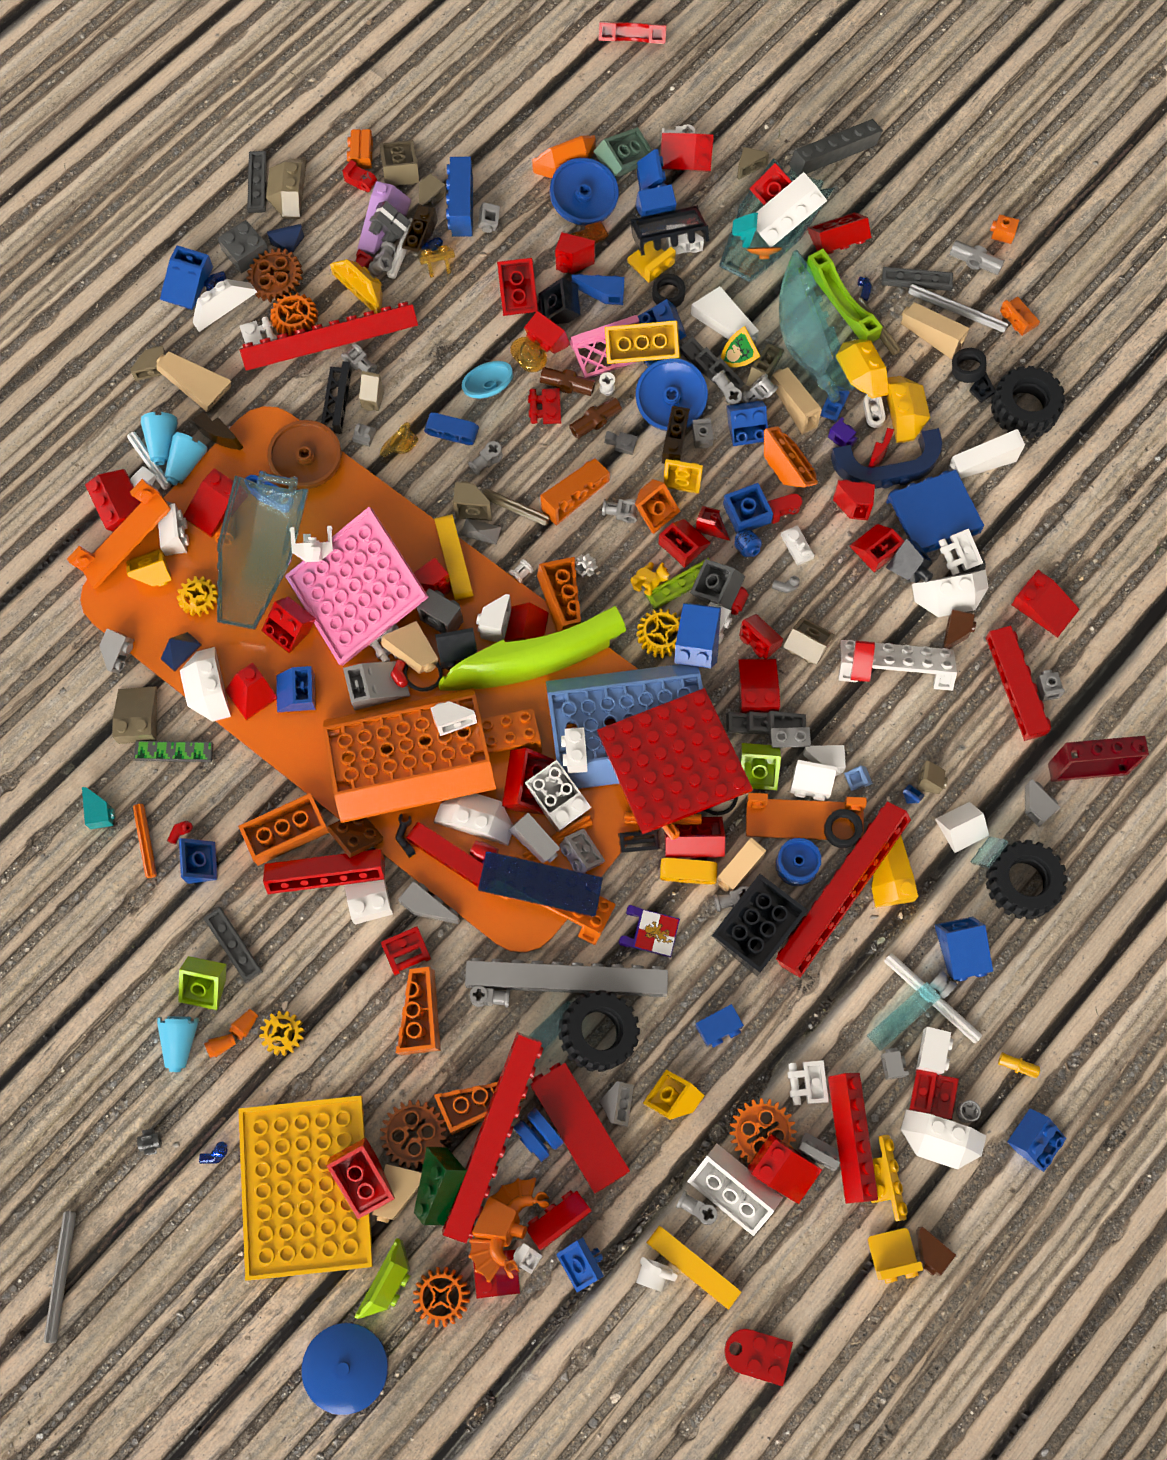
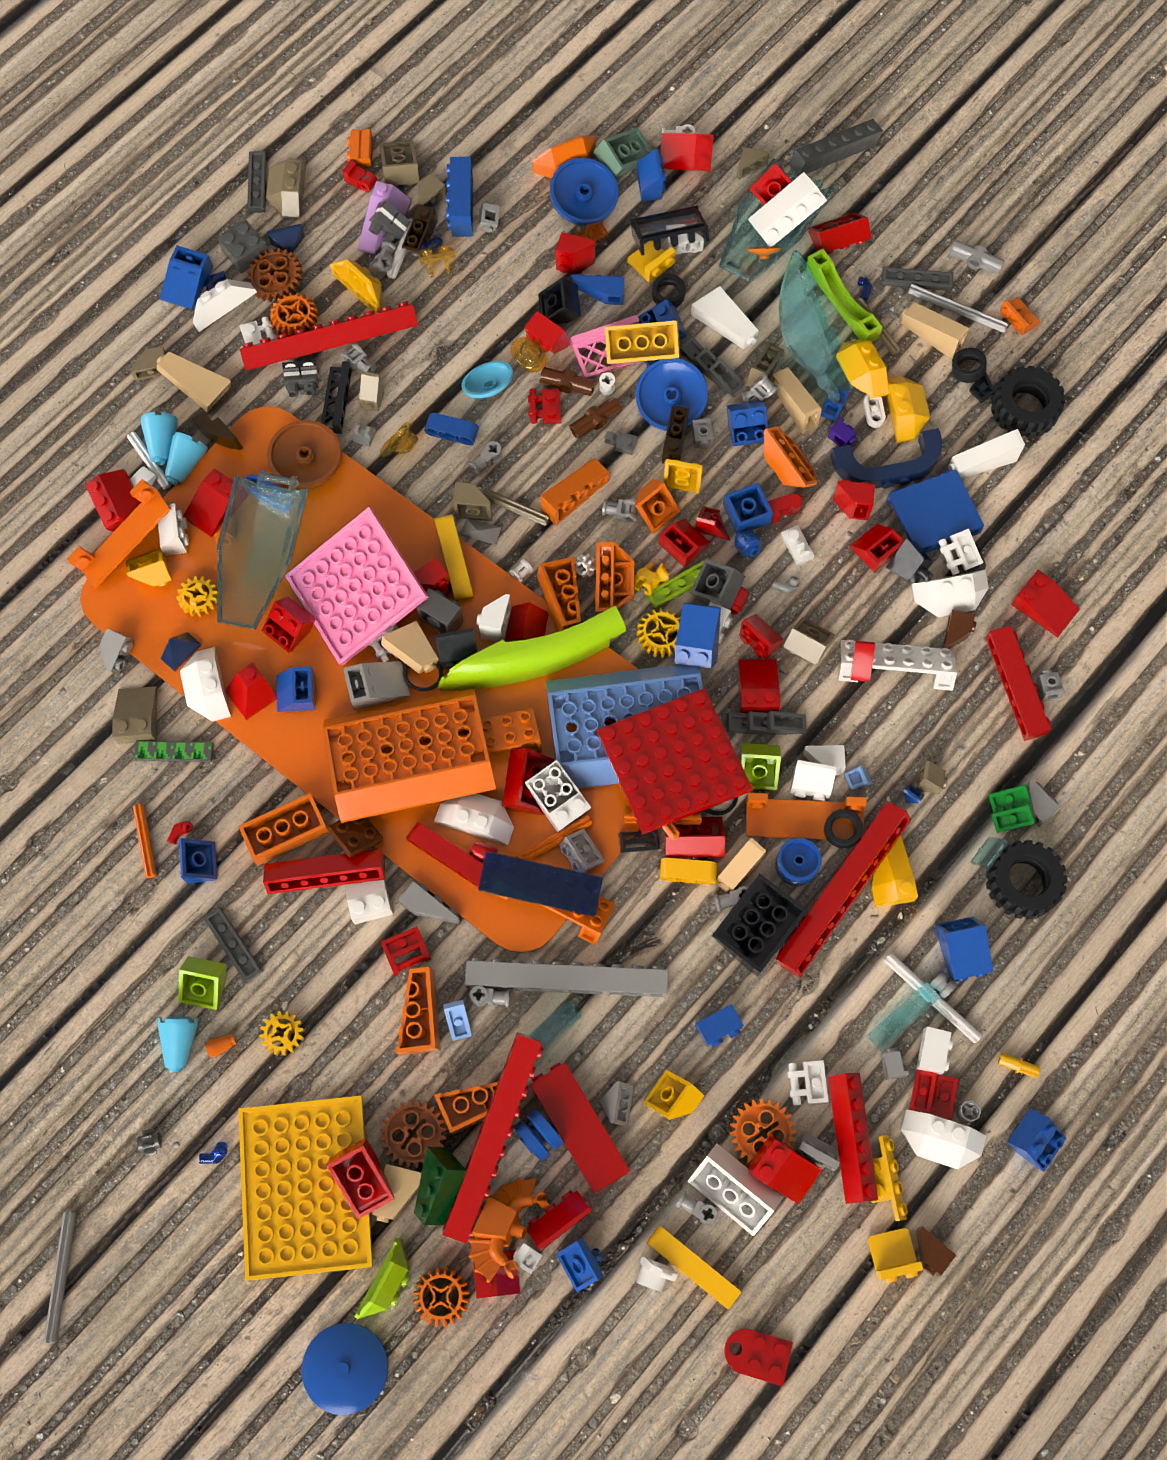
teal slope [82,787,116,830] -> none
orange cone [229,1009,258,1040] -> none
white piece [289,526,333,562] -> none
red tile [356,249,373,268] -> none
red arm [391,660,408,688] -> none
black arm [395,813,416,858] -> none
white slope [431,701,477,736] -> none
red slope [497,258,538,316] -> none
light grey slope [509,813,560,863] -> none
black tyre [558,990,640,1072] -> none
white brick [561,727,587,773] -> none
arch [599,21,667,44] -> none
flag [619,905,680,958] -> none
blue slope [635,184,677,217] -> none
light grey connector [711,370,742,405] -> none
shield [721,326,761,368] -> none
teal slope [732,212,758,248] -> none
light grey bracket [769,727,811,748] -> none
red slope [868,428,894,468] -> none
white slope [935,802,989,853] -> none
orange brick [990,214,1019,244] -> none
dark red window [1048,736,1149,782] -> none
none -> dark grey hips [282,360,319,397]
none -> light blue slope [443,1000,472,1041]
none -> orange wedge [595,542,635,613]
none -> green slope [988,784,1035,833]

